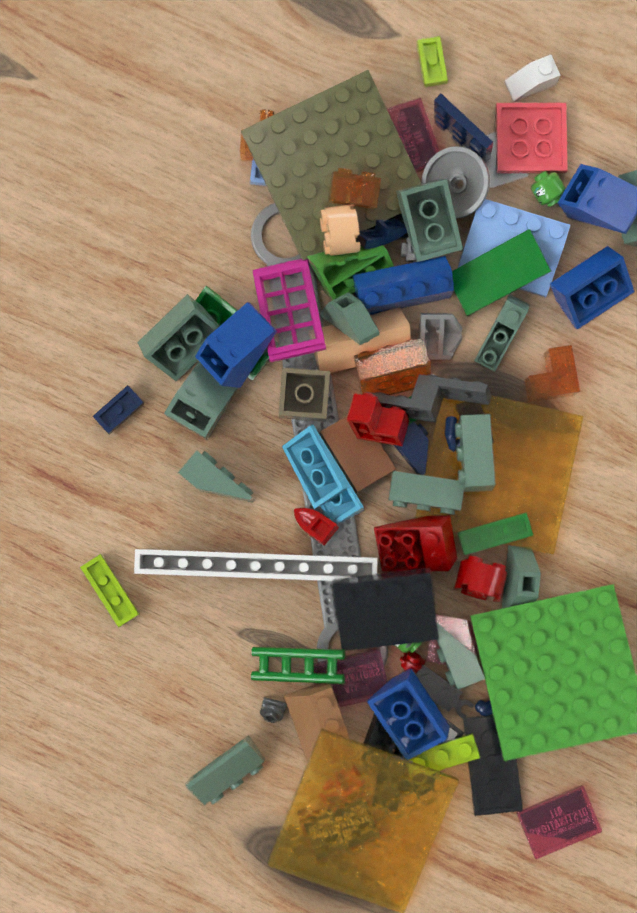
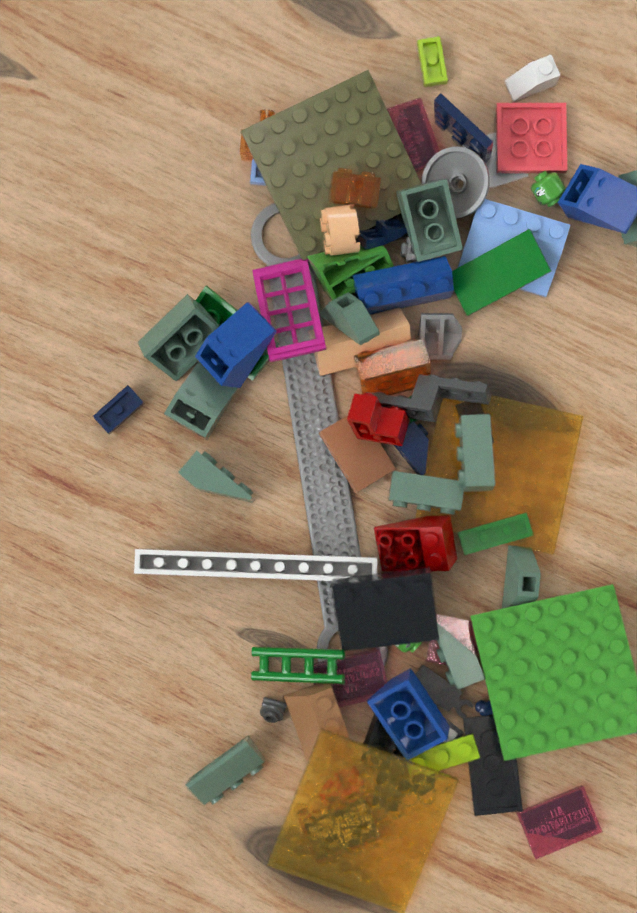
lime plate [80,554,140,628] -> none
dark tan brick [278,367,330,422] -> none
medium azure slope [282,425,364,525] -> none
red plate [294,508,339,546] -> none
red plate [399,652,425,673] -> none
dark blue arm [445,416,460,452] -> none
red brick [453,556,507,602] -> none
sand green slope [474,294,530,372] -> none
clear orange brick [525,345,580,403] -> none
blue slope [550,246,635,330] -> none

